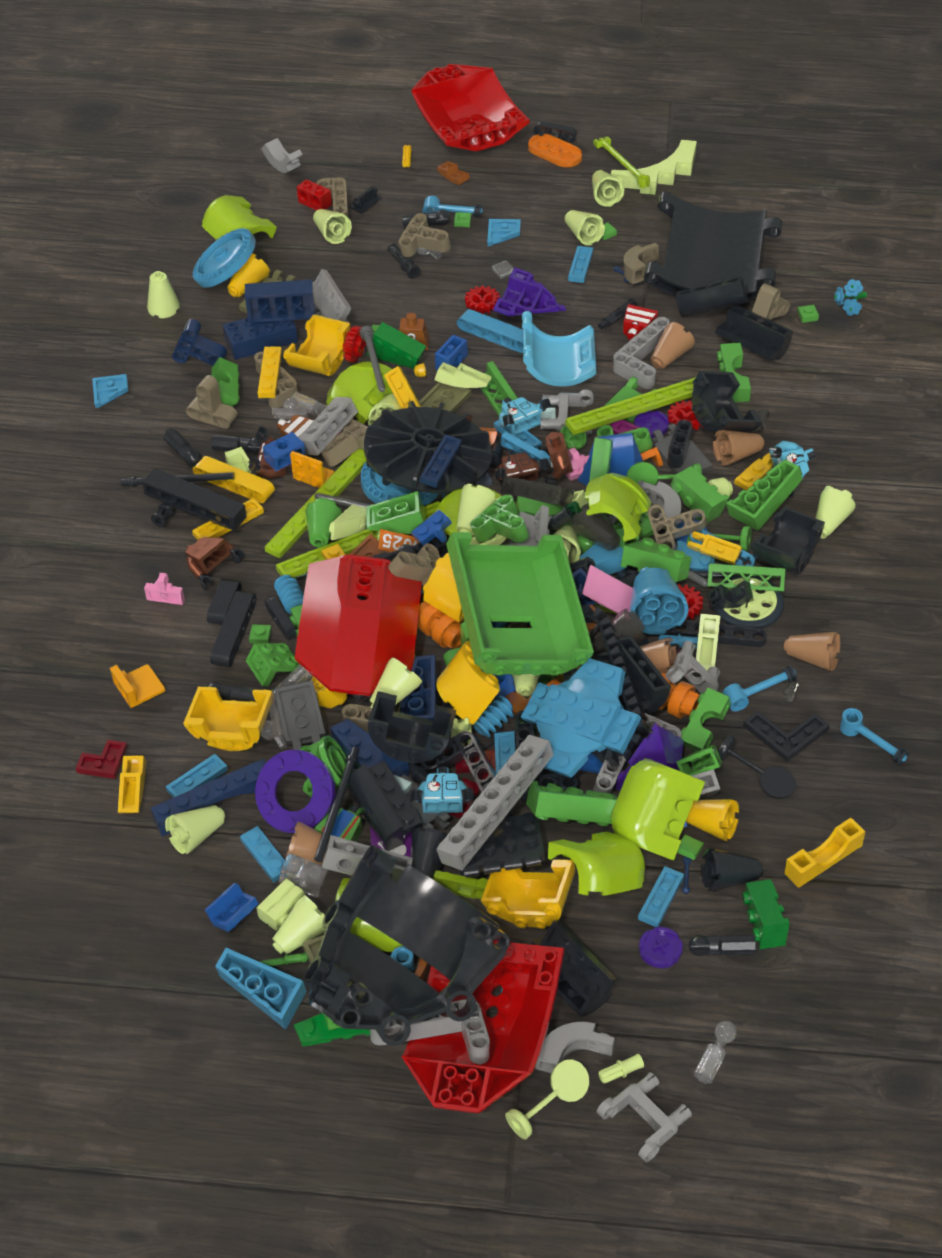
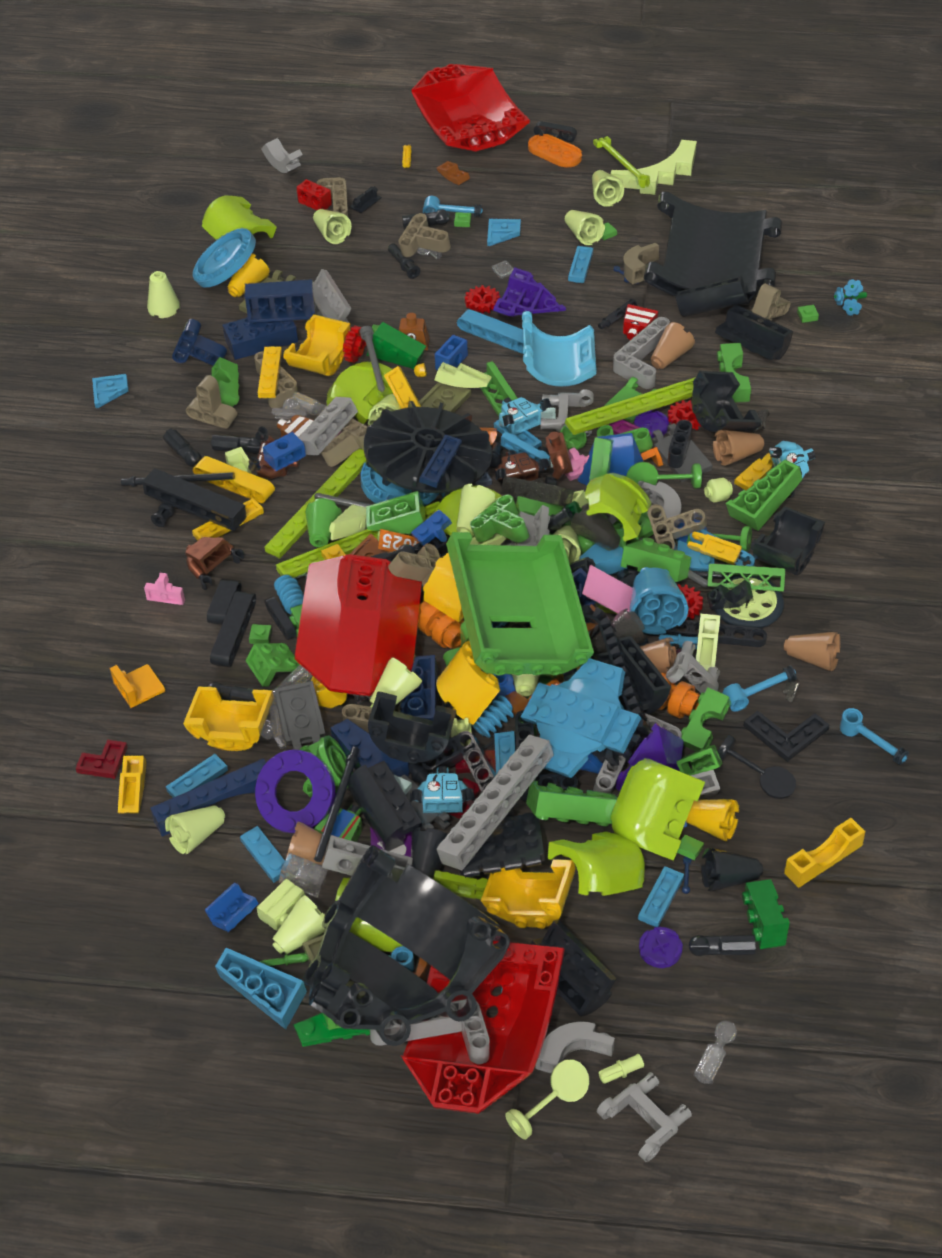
light orange bracket [290,451,334,488] -> none
bright green wedge [671,466,729,523] -> none
yellowish green cone [815,486,856,539] -> none

